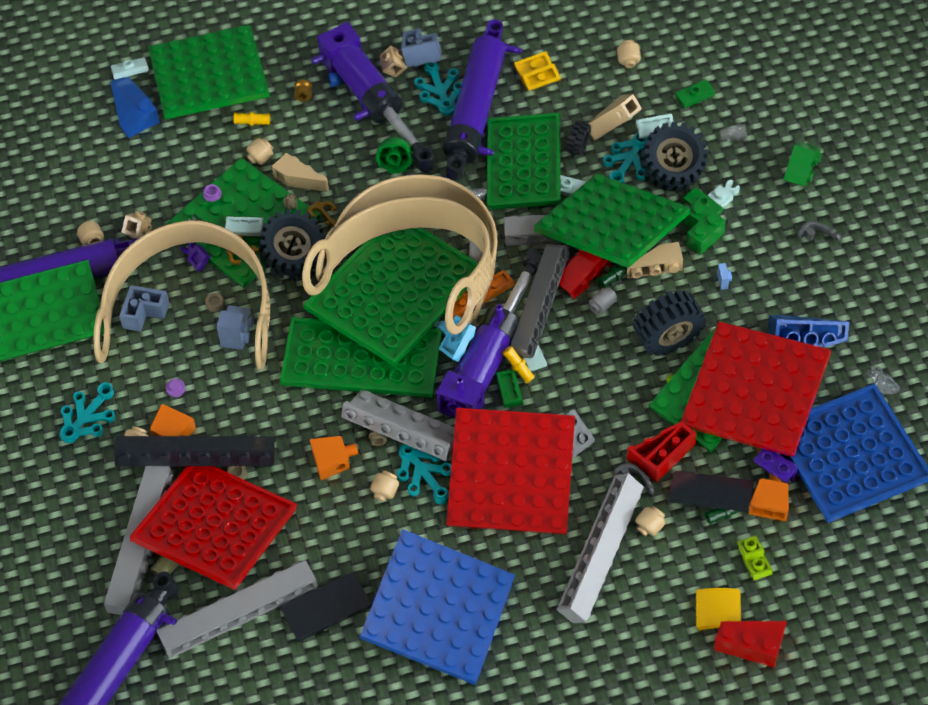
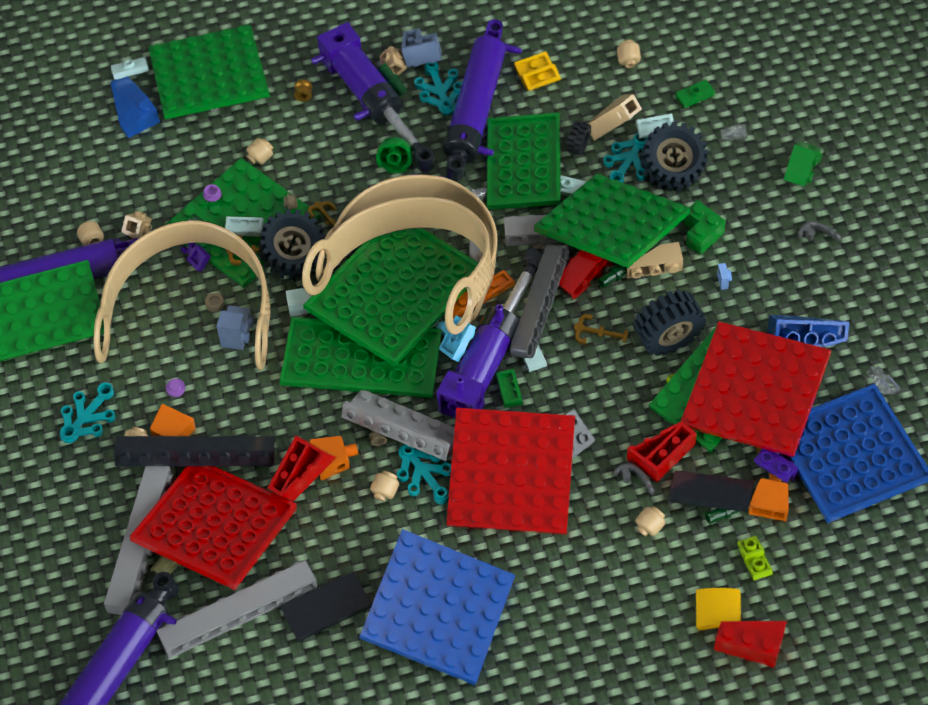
sand blue brick [119,285,170,332] -> none
dark tan tile [227,466,247,480] -> none
yellow pin [234,112,270,126] -> none
tan slope [272,153,329,192] -> none
blue hinge [328,73,342,87] -> none
yellow pin [502,346,535,384] -> none
brick [557,473,644,623] -> none
light grey brick [589,287,617,315] -> none
green plate [683,187,723,215] -> none
light aqua plate [707,180,740,208] -> none
none -> red wedge [267,436,337,502]
none -> light aqua brick [286,288,312,317]
none -> dark green pin [377,62,408,97]
none -> pearl gold piece [574,314,629,345]

